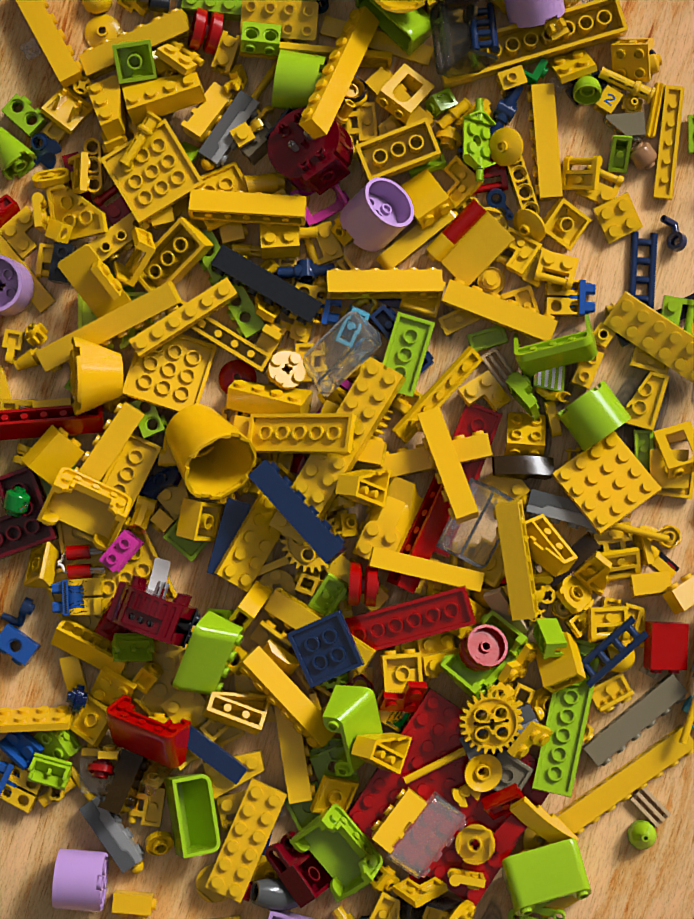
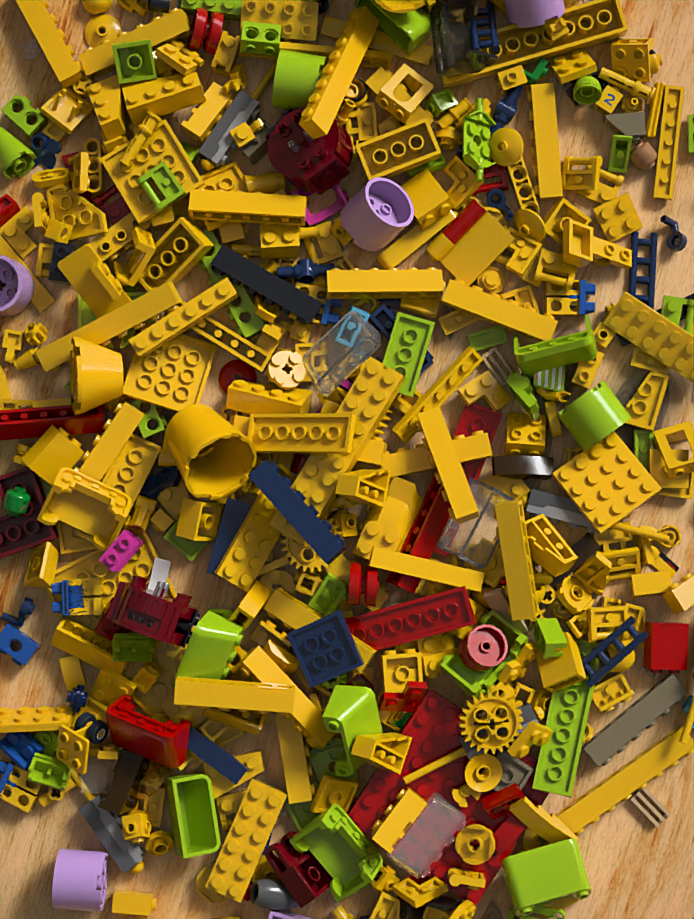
red piece [58,544,105,580] -> none
red plate [87,757,115,779] -> none
yellow piece [250,105,275,124] -> none
lime helmet [627,820,657,850] -> none
none -> yellow plate [56,712,109,775]
none -> yellow brick [121,813,151,844]
none -> lime plate [136,161,186,213]
none -> yellow brick [174,676,295,715]
none -> yellow plate [563,219,632,270]

